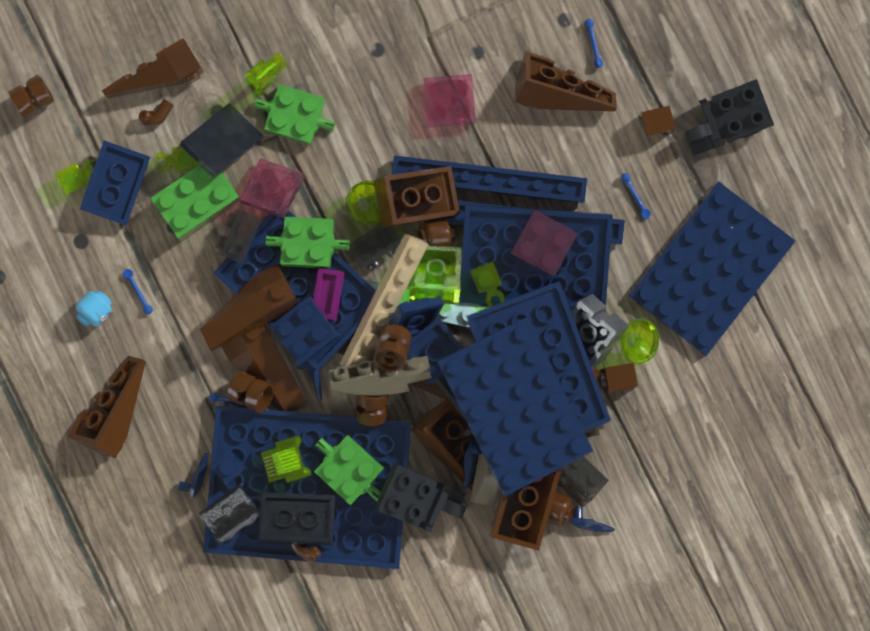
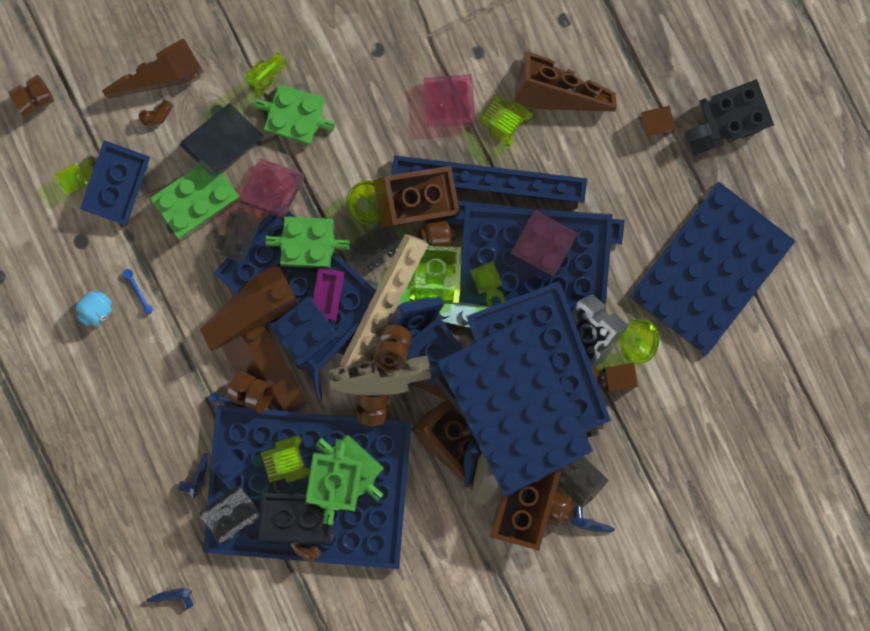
reddish brown wedge [67,356,146,458] -> none
clear neon green plate [155,146,199,173] -> none
black plate [374,463,467,533] -> none
blue hinge [585,19,603,68] -> none
blue hinge [621,173,651,219] -> none
none -> dark blue bar [147,588,194,609]
none -> bright green plate [306,439,363,525]
none -> clear neon green piece [478,95,533,150]

